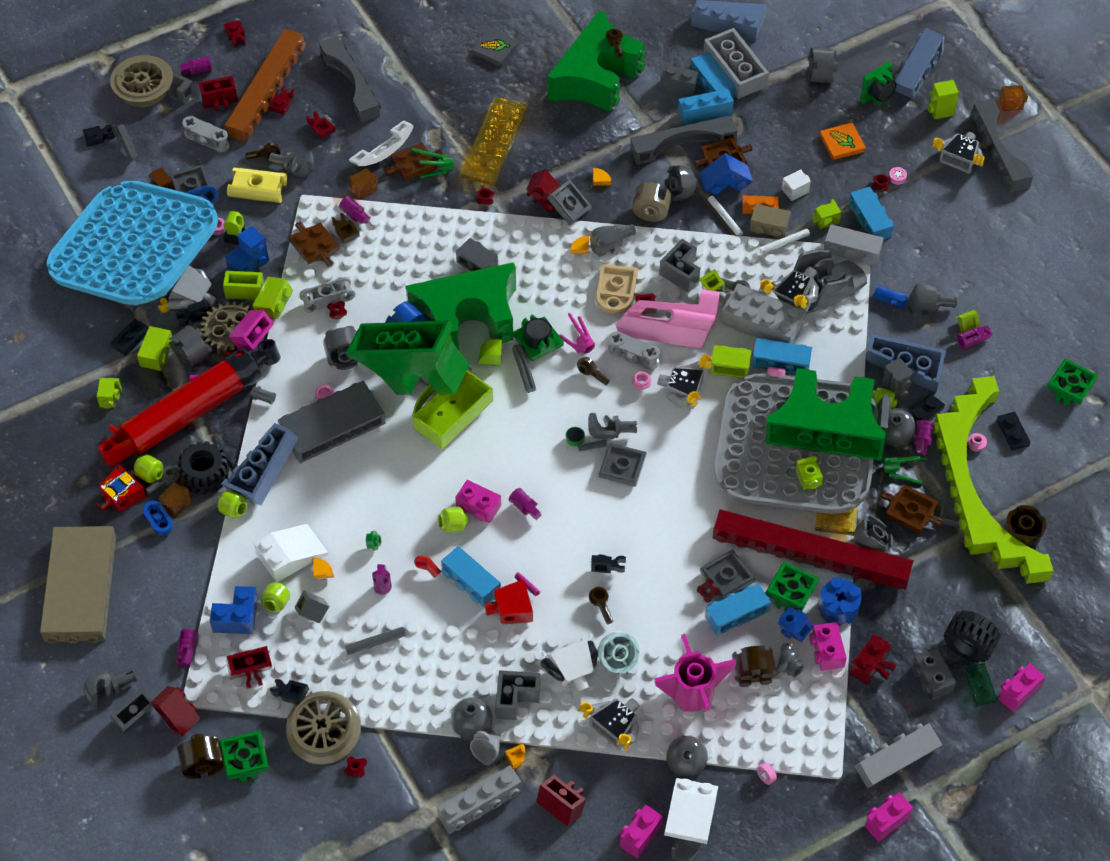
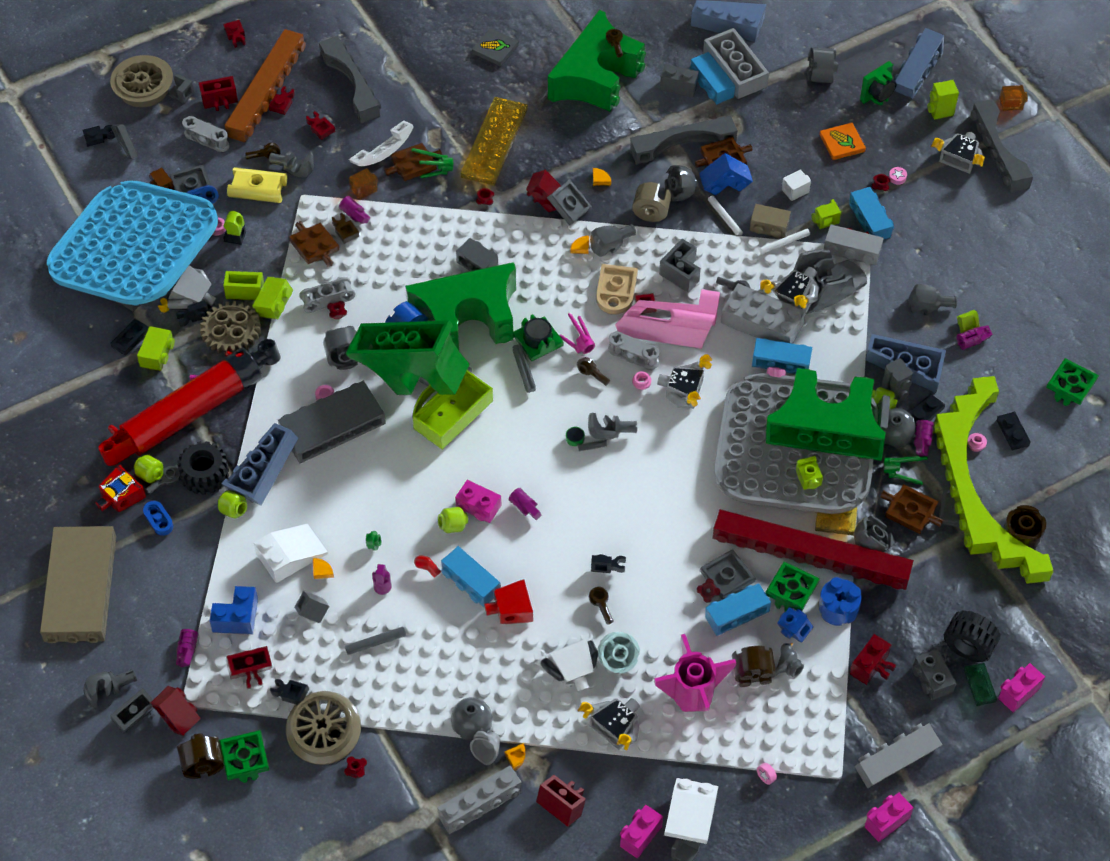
lime brick [97,378,122,409] -> none
clear orange brick [158,482,191,518] -> none
dark grey brick [169,326,213,369] -> none
magenta hinge [180,56,212,75] -> none
blue brick [225,226,269,272] -> none
dark pink brick [228,310,274,350] -> none
dark grey pin [250,386,276,405] -> none
lime head [260,582,290,612] -> none
lime brick [478,339,502,366] -> none
dark grey brick [495,670,541,720] -> none
dark pink piece [514,572,540,596] -> none
dark grey tile [599,443,647,487] -> none
dark grey cylinder [666,735,708,778] -> none
dark azure brick [678,89,734,126] -> none
lime brick [699,269,725,293] -> none
lime brick [710,345,752,379] -> none
orange plate [742,196,779,214] -> none
dark pink brick [809,622,847,671] -> none
blue bar [873,285,908,309] -> none

